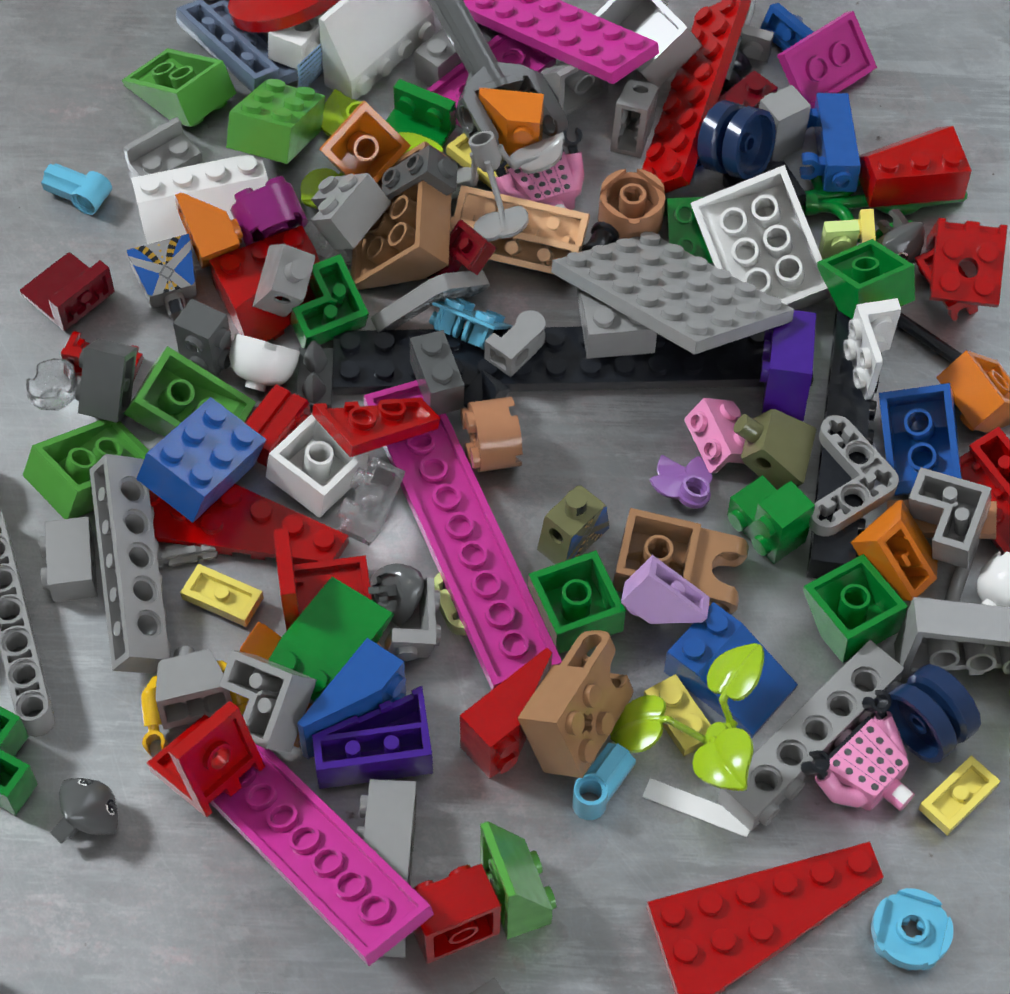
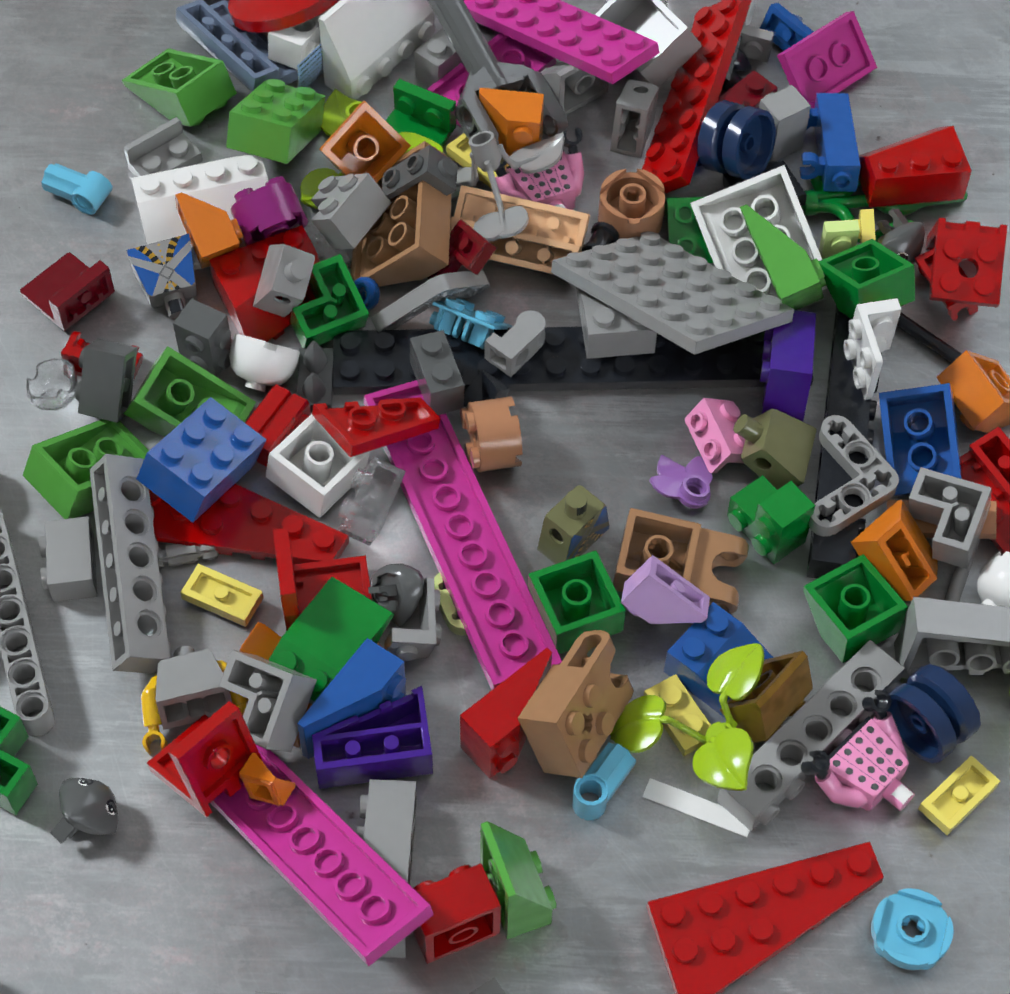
none -> orange slope [239,753,295,806]
none -> blue plate [354,277,380,310]
none -> pearl gold slope [720,651,813,743]
none -> bright green slope [740,204,827,310]

